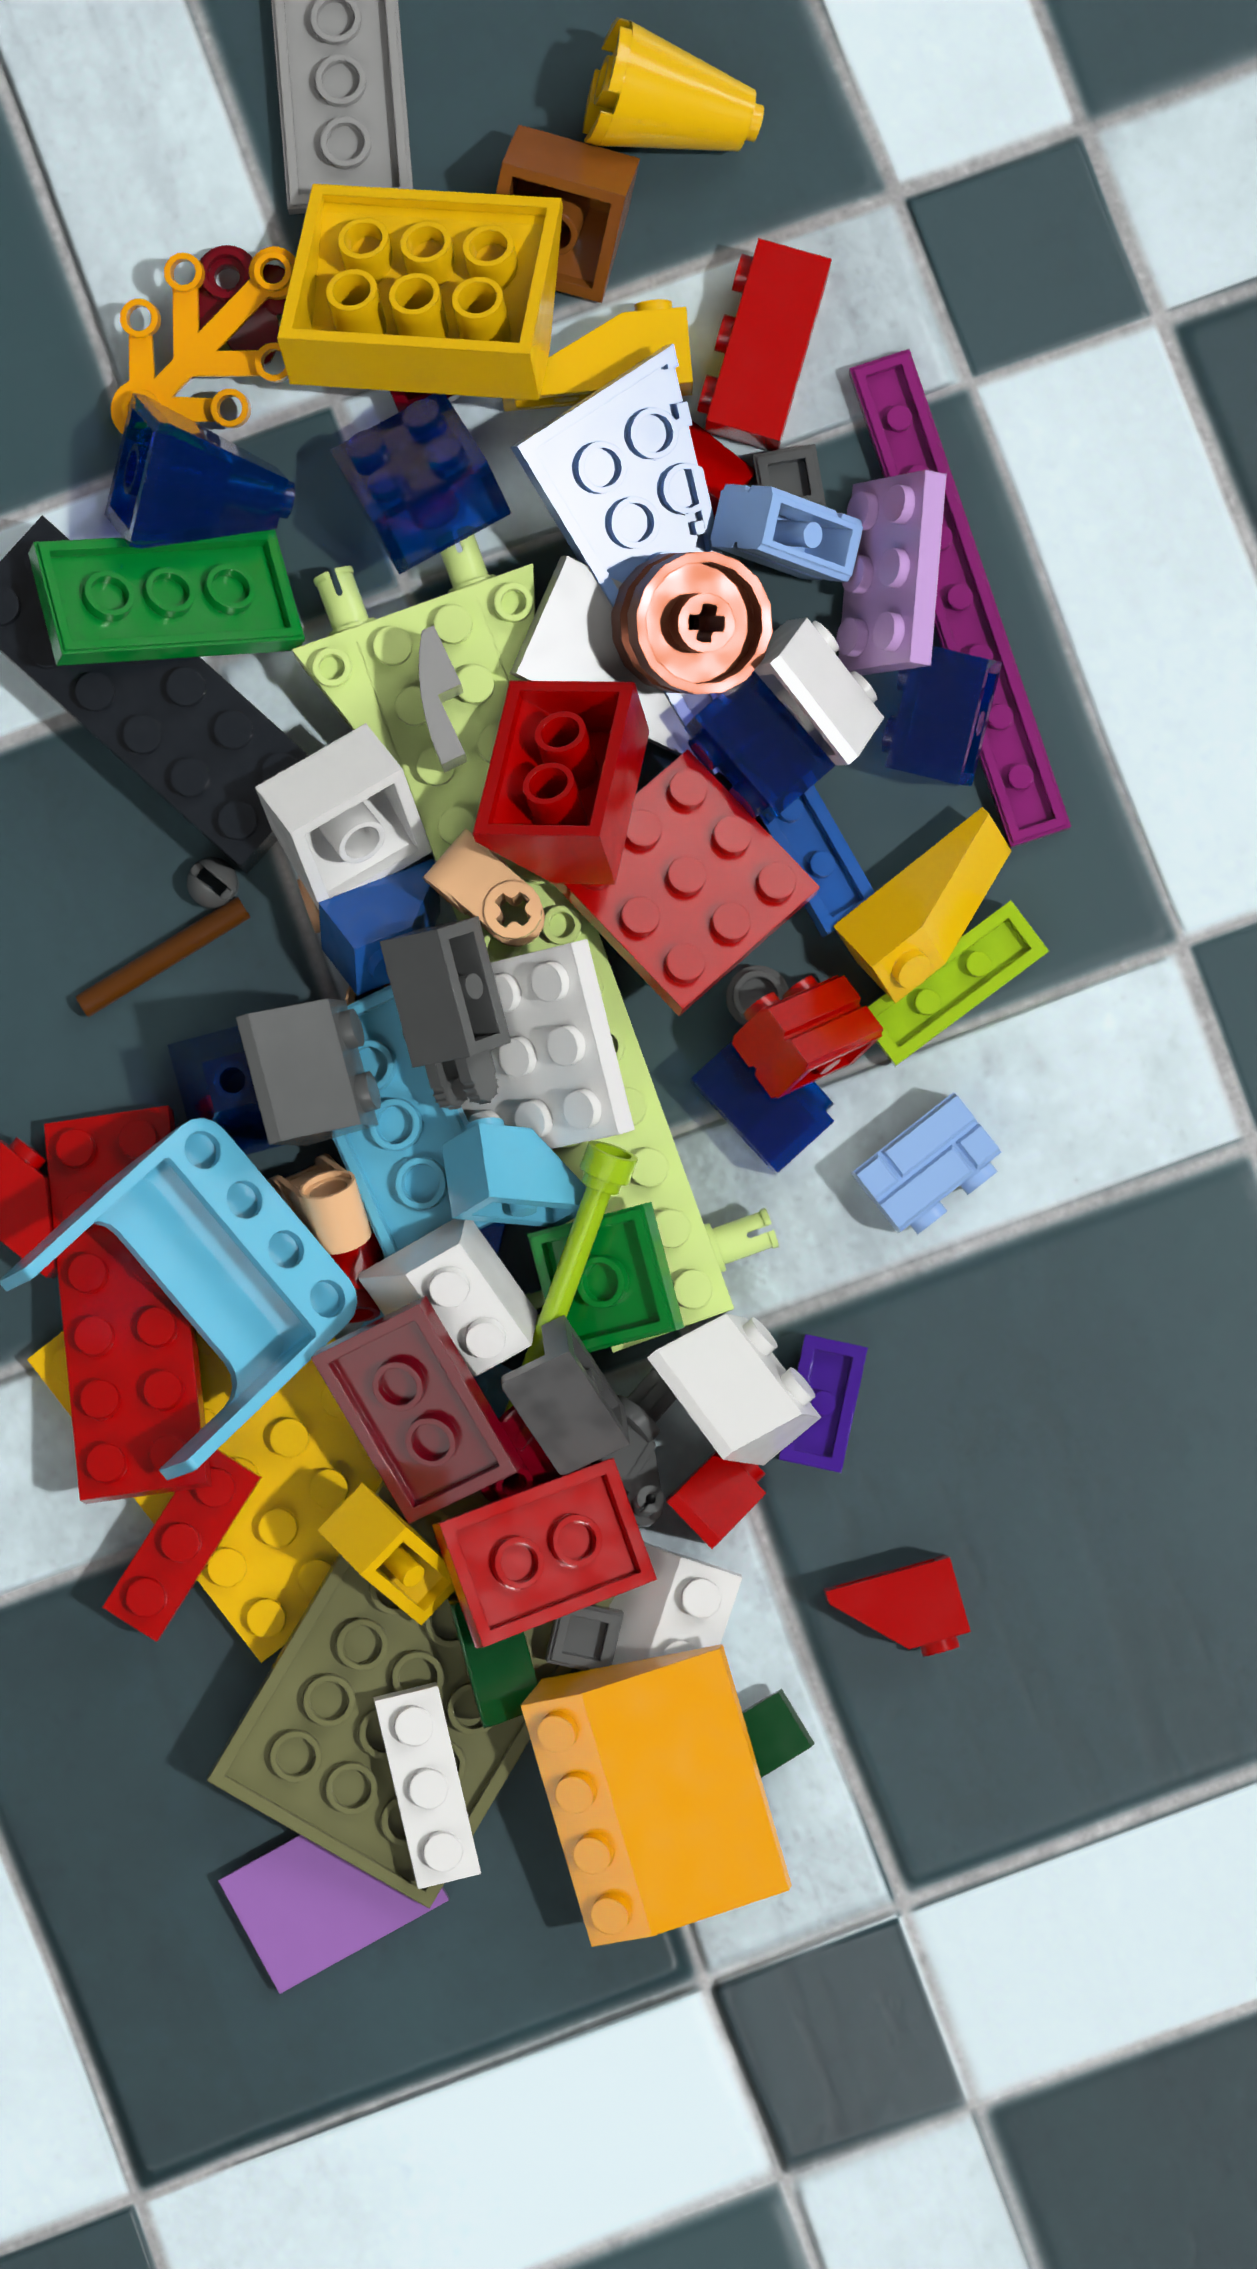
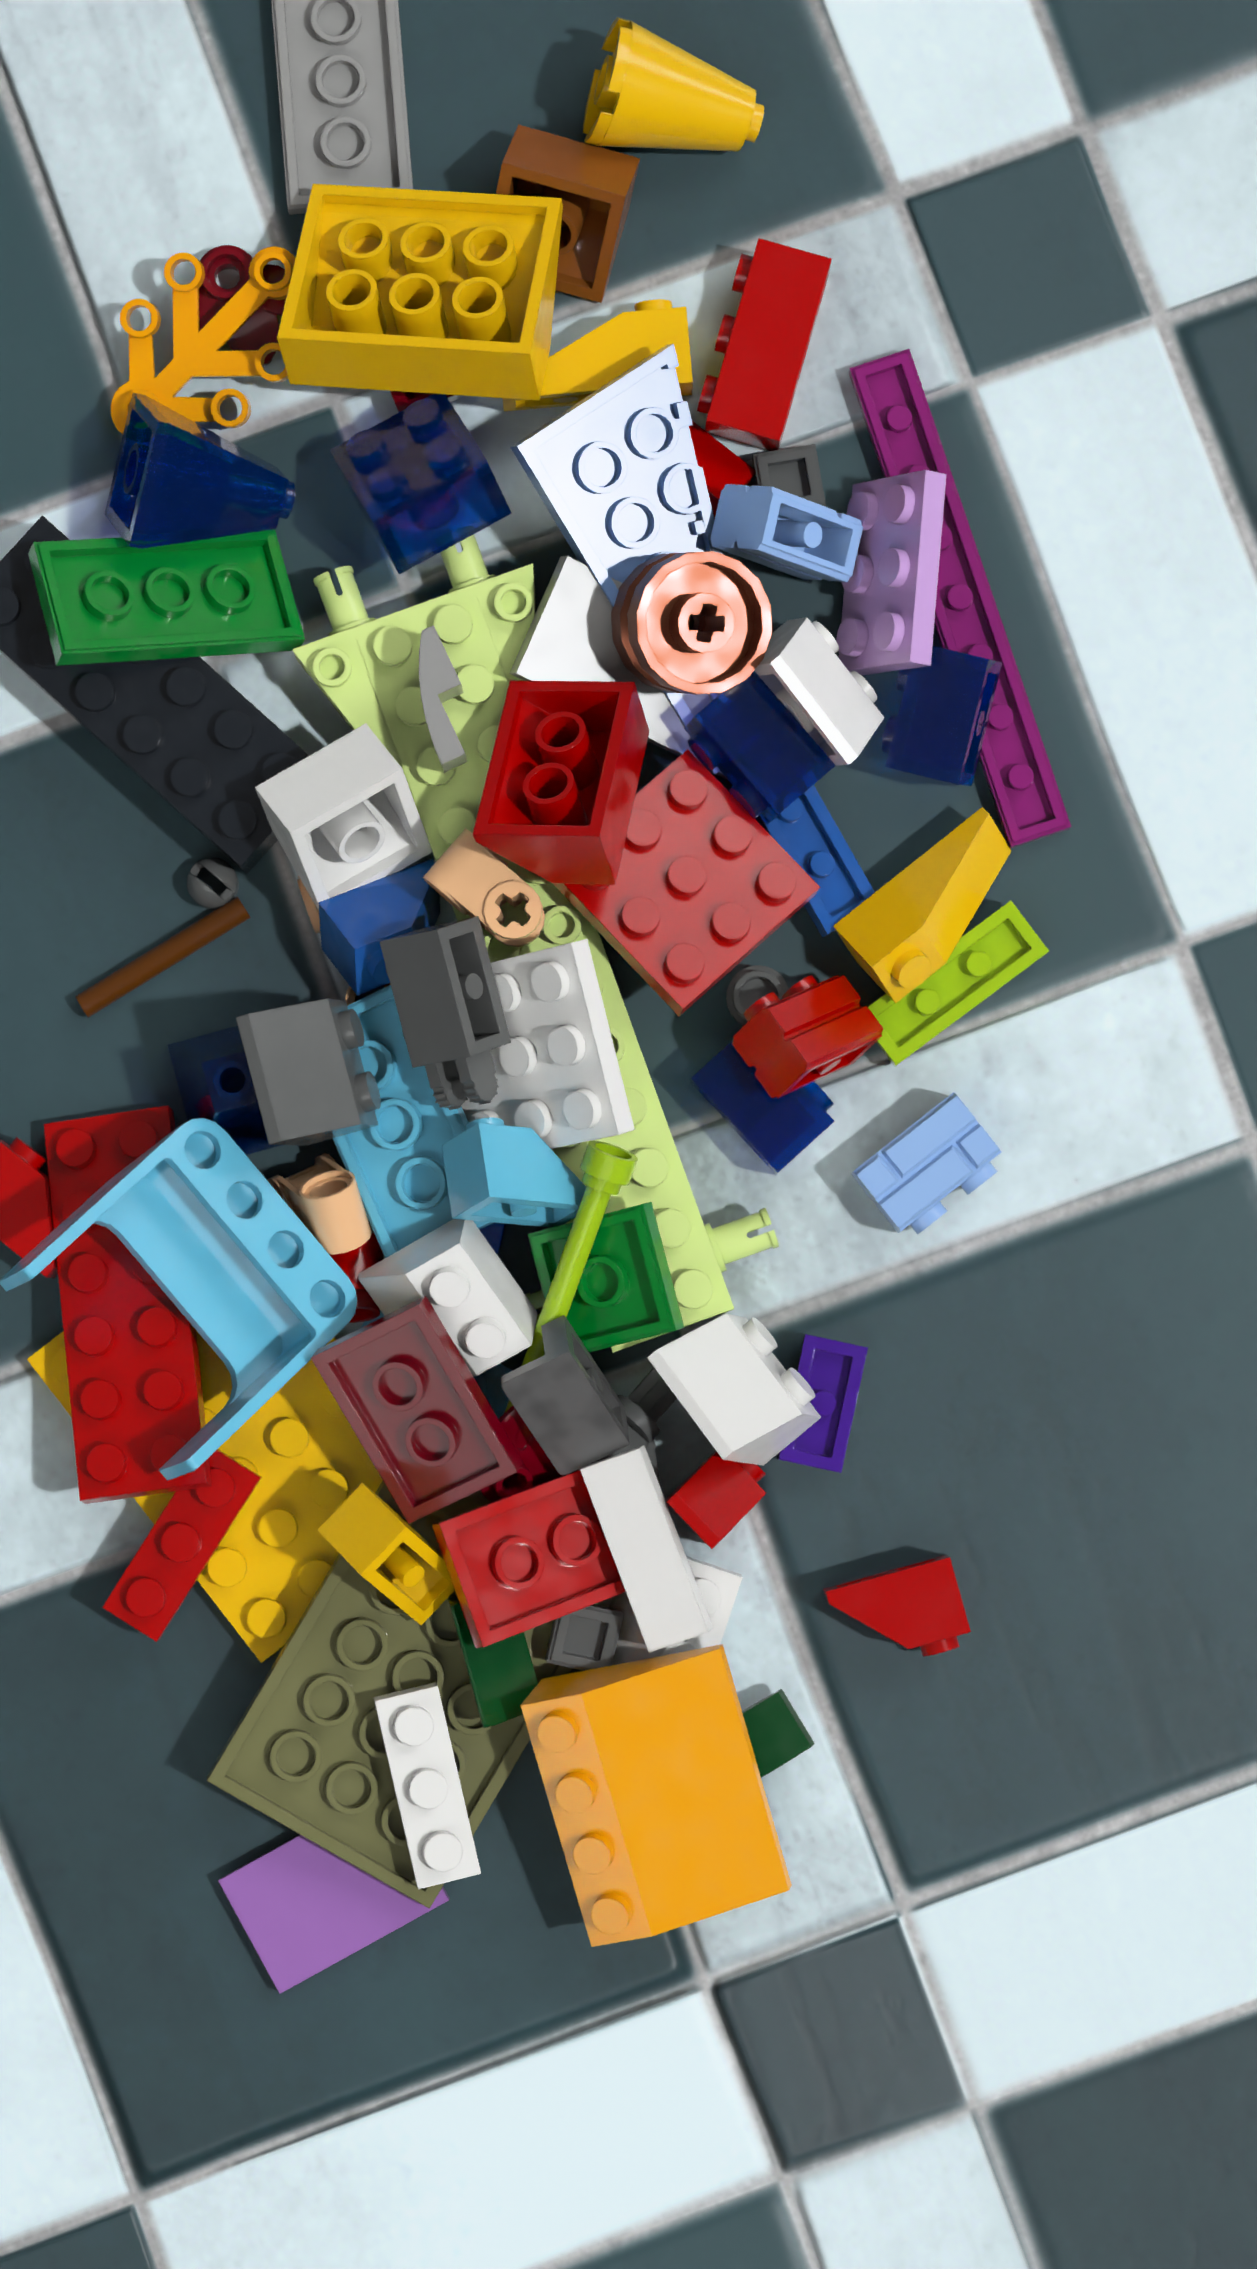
none -> white tile [580,1445,713,1652]

